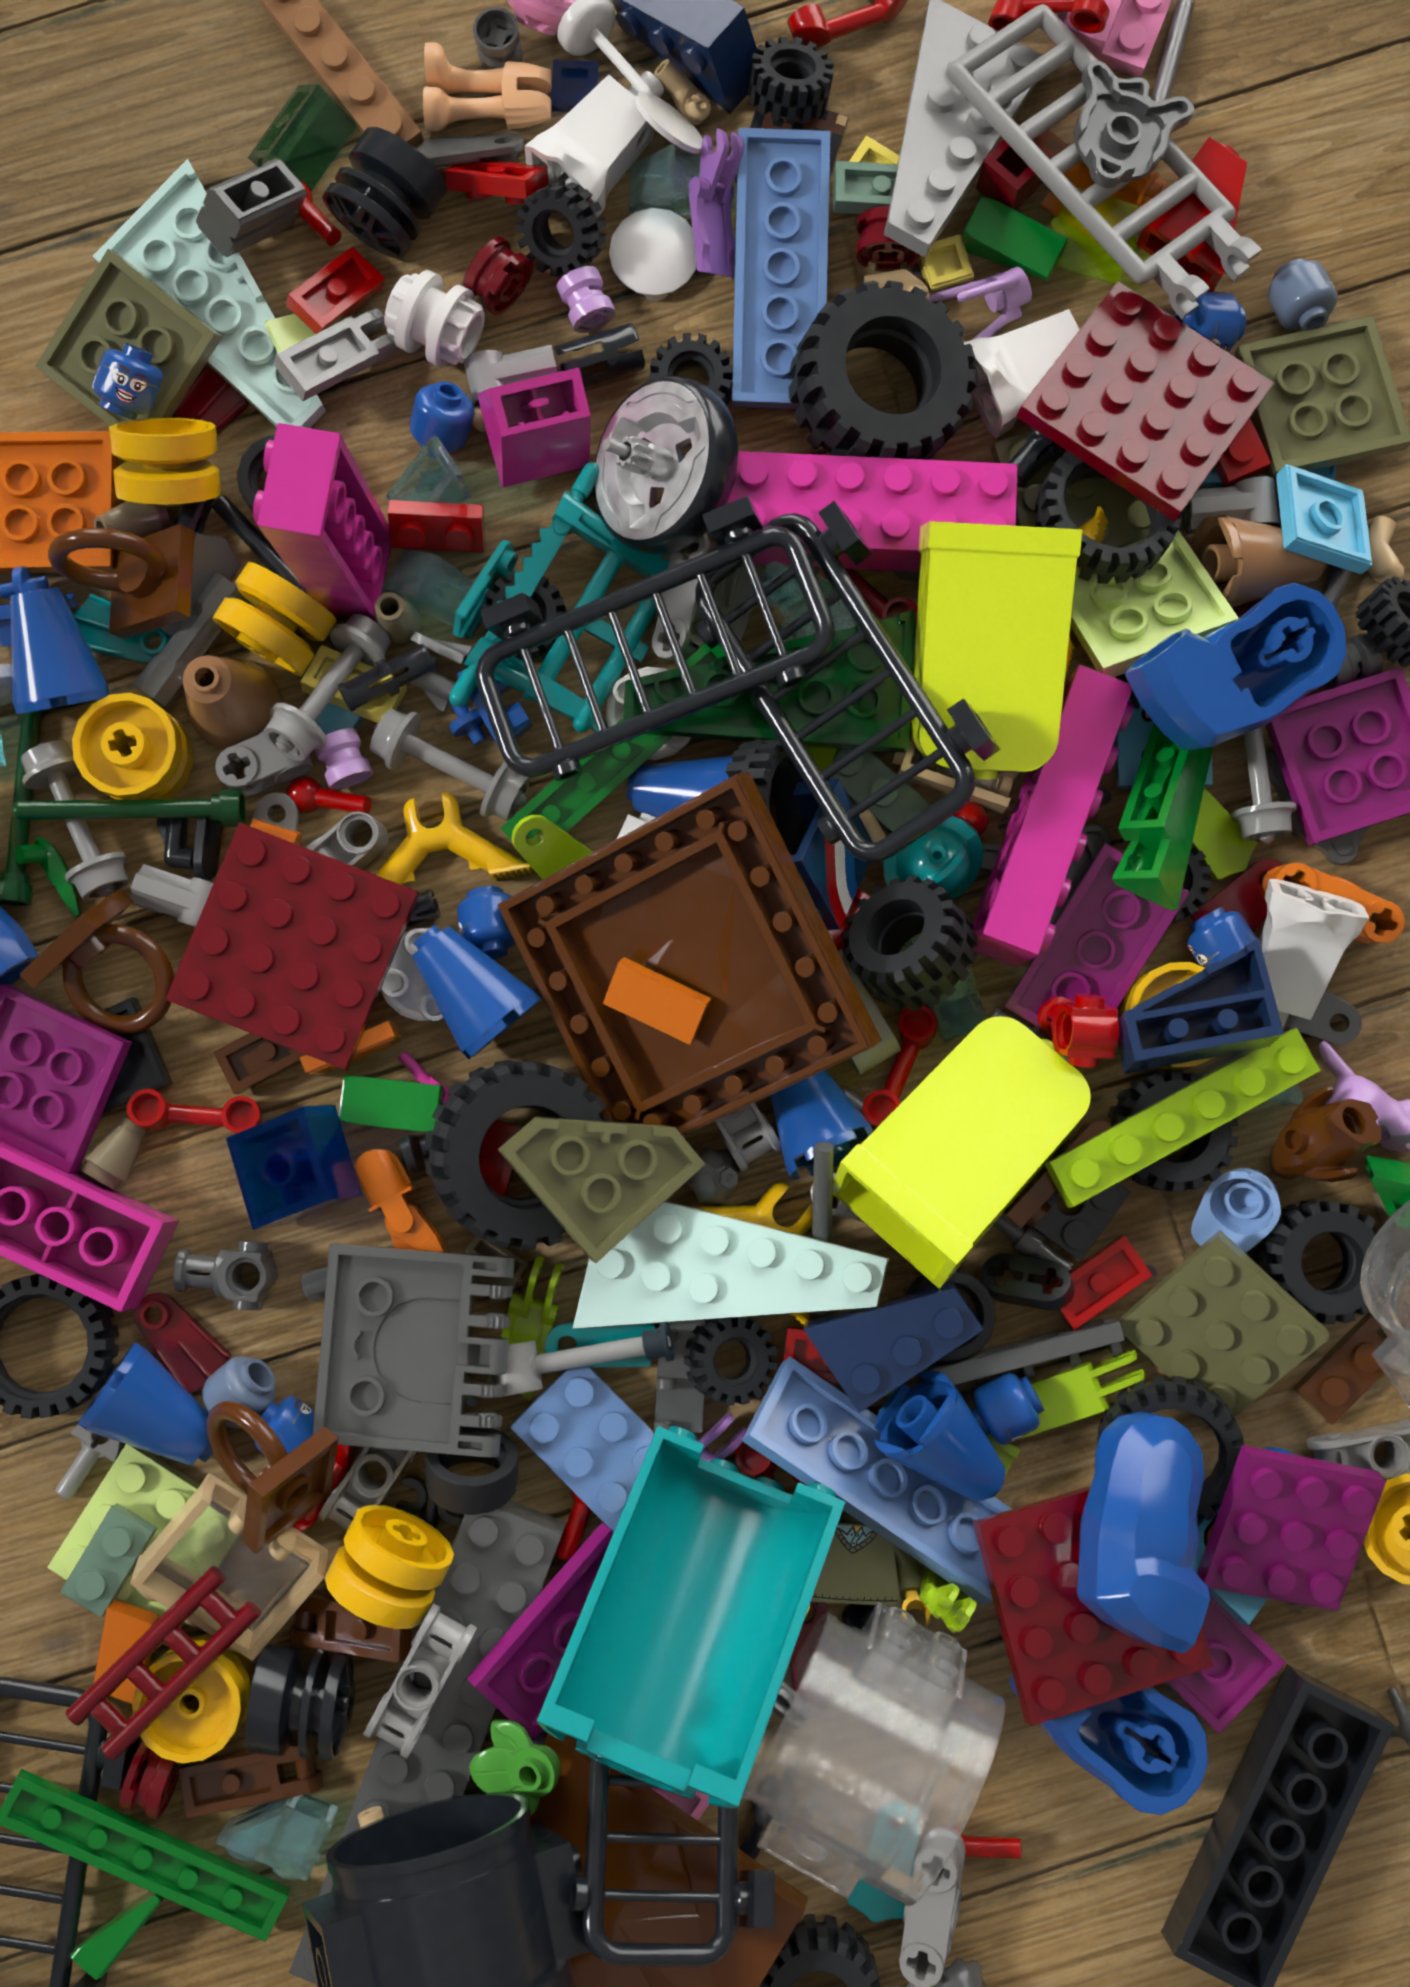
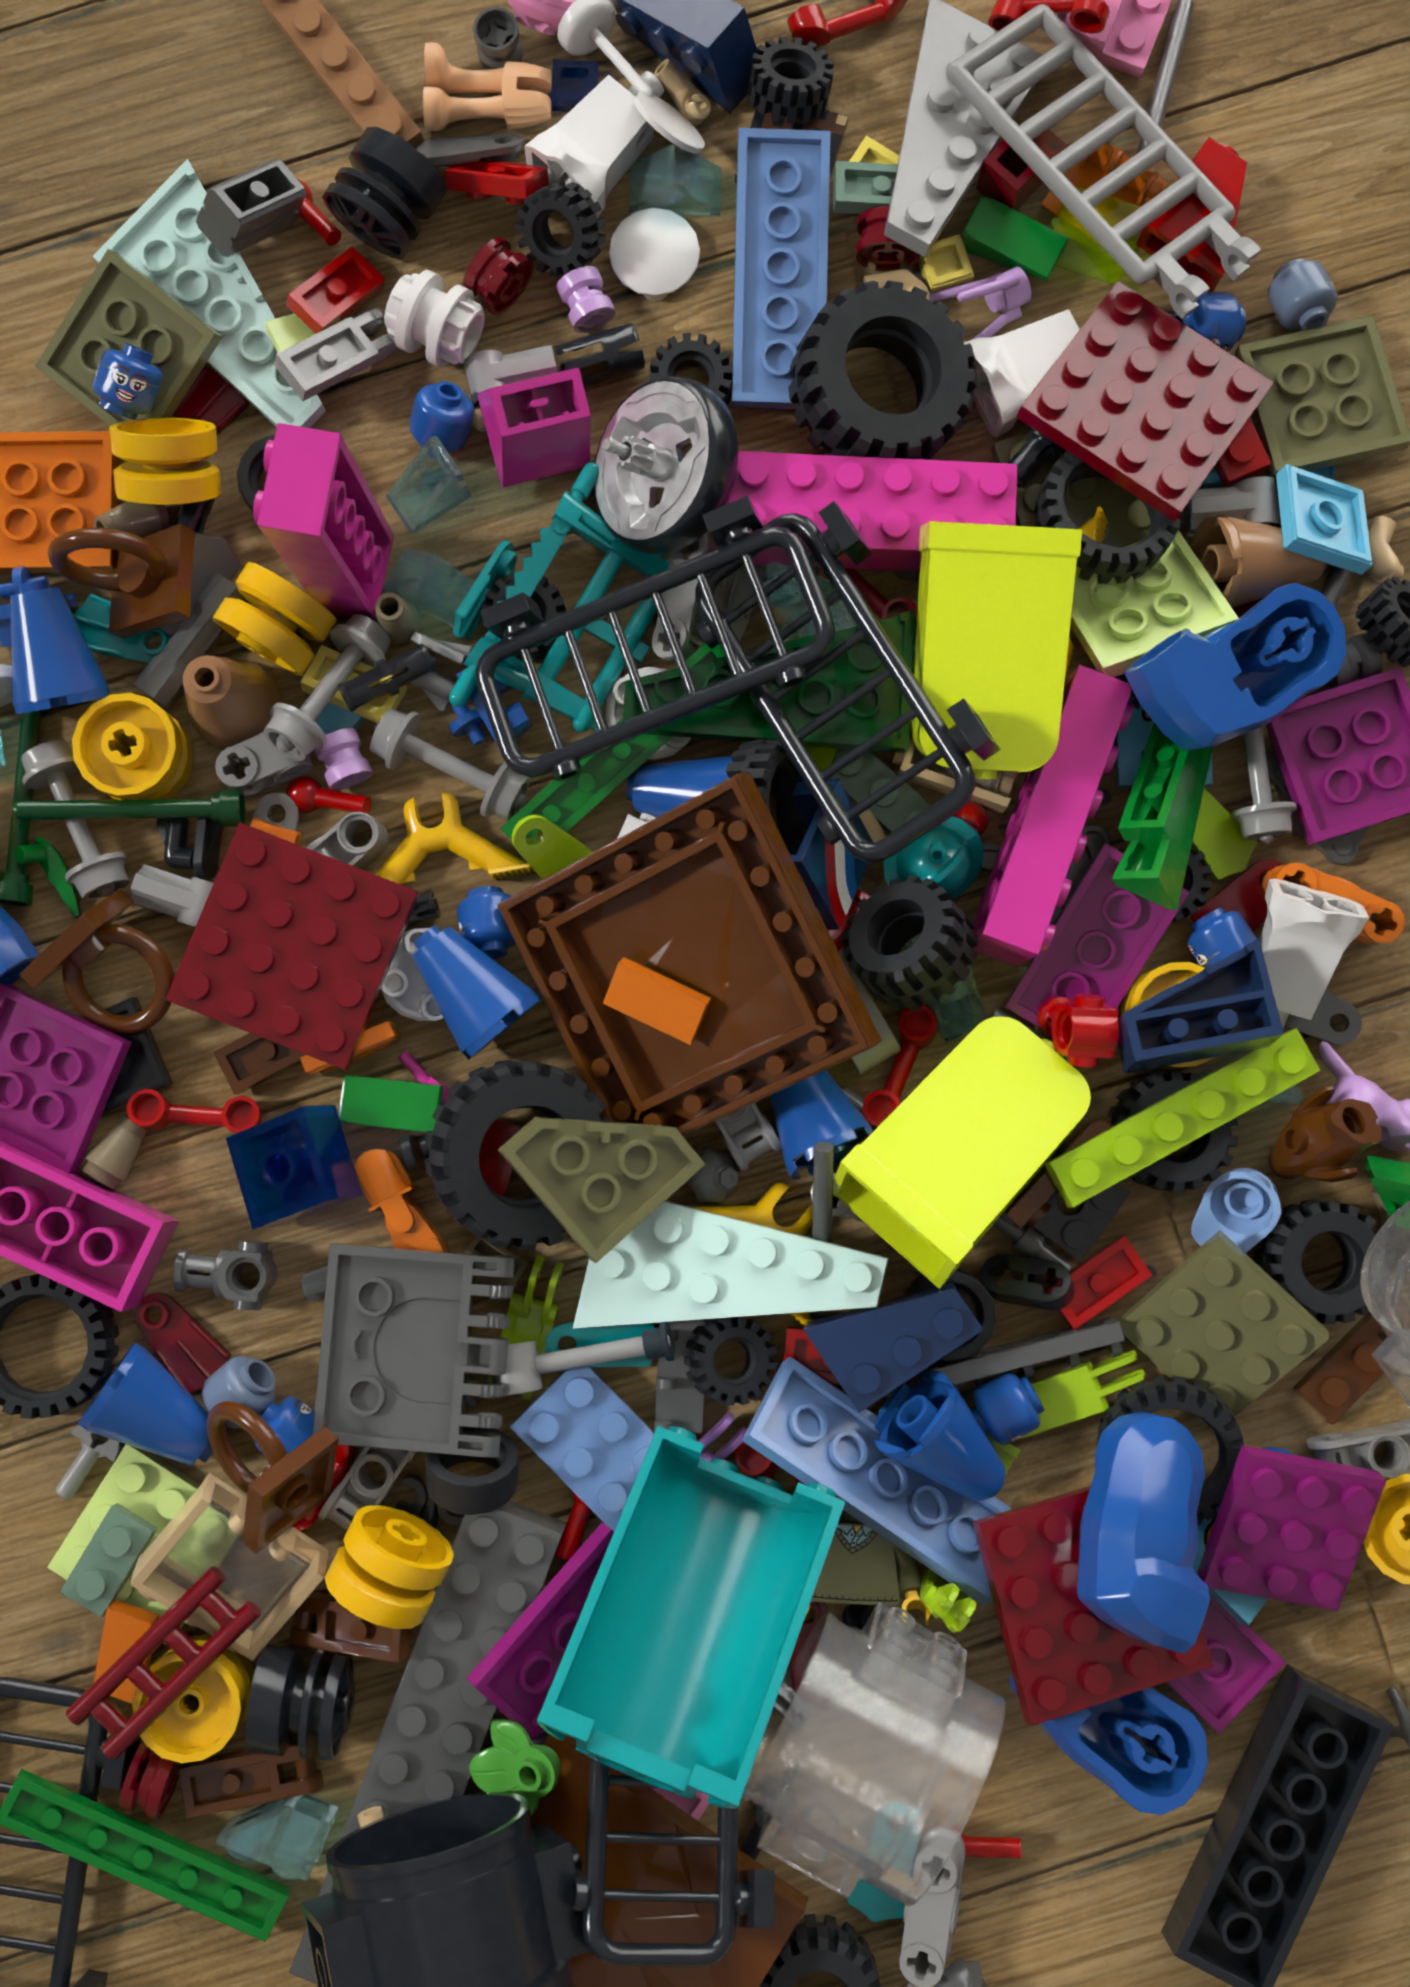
green slope [70,1891,164,1980] -> none
black bar [212,495,308,594] -> none
clear green panel [247,84,356,191] -> none
light grey piece [363,1603,477,1759] -> none
red plate [388,500,485,553] -> none
medium lavender arm [689,128,744,278] -> none
dark grey tile [1073,60,1194,188] -> none

